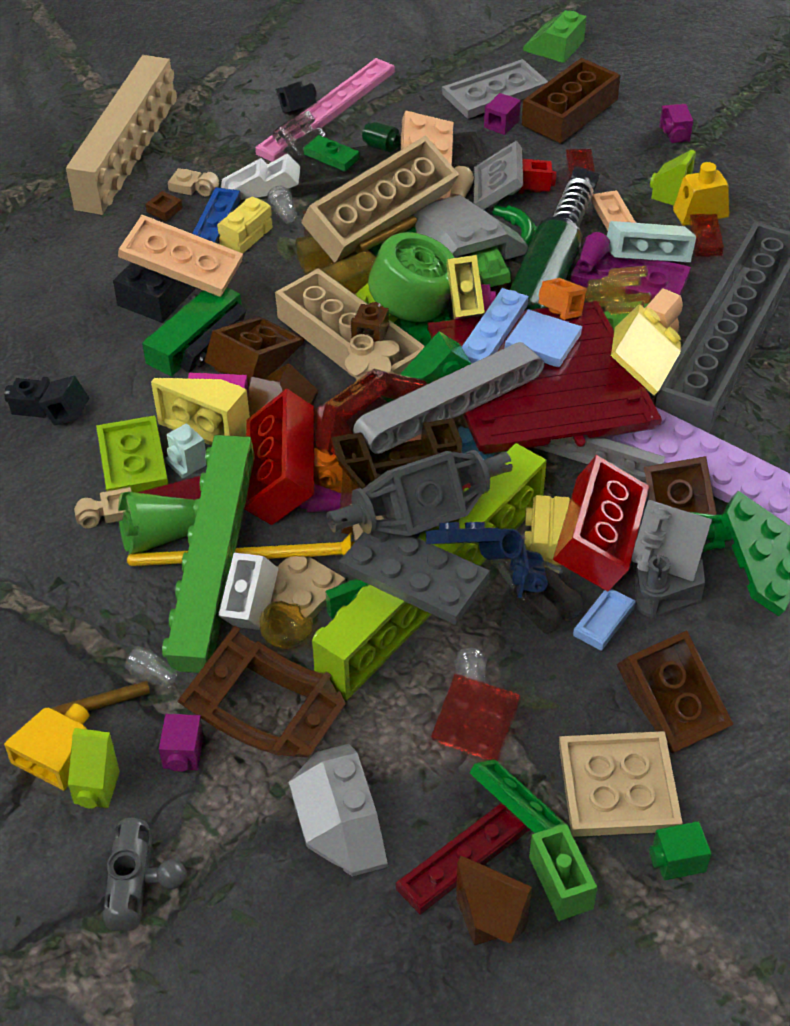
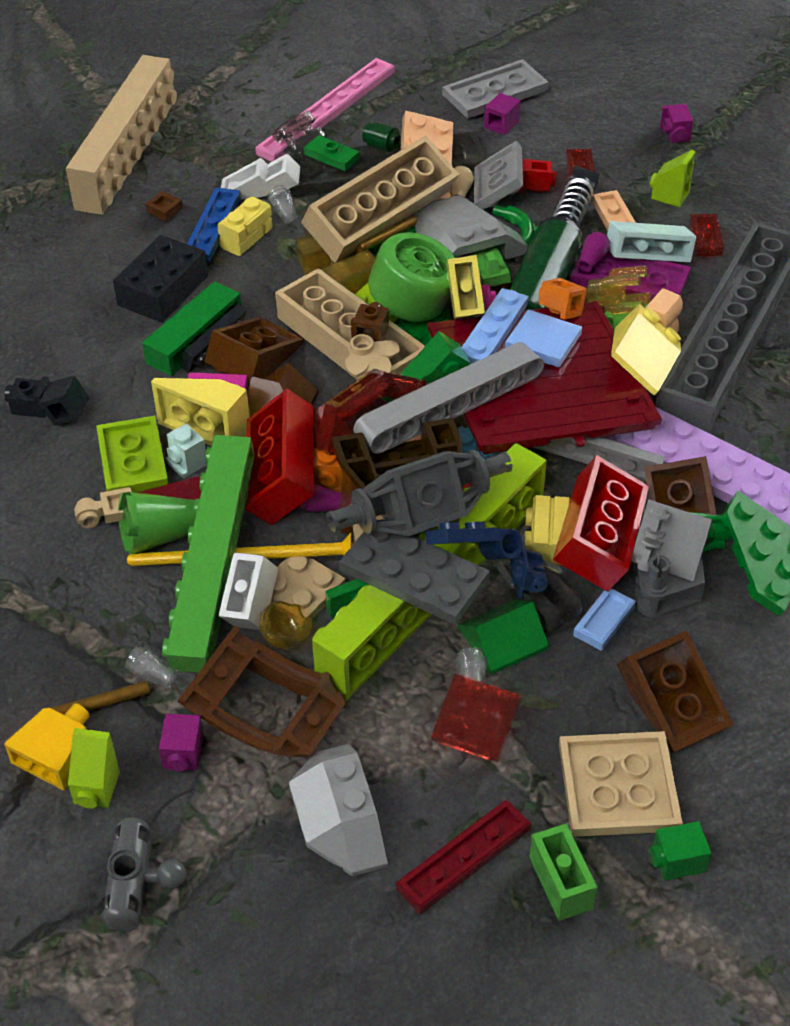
light nougat plate [118,215,243,297] -> none
tan plate [168,168,219,196] -> none
black brick [276,81,317,112] -> none
reddish brown slope [456,856,532,946] -> none
green tile [469,760,570,833] -> none
reddish brown brick [522,58,621,143] -> none
bright green slope [523,10,586,63] -> none
yellow torso [673,162,729,225] -> none
none -> green slope [458,599,549,675]

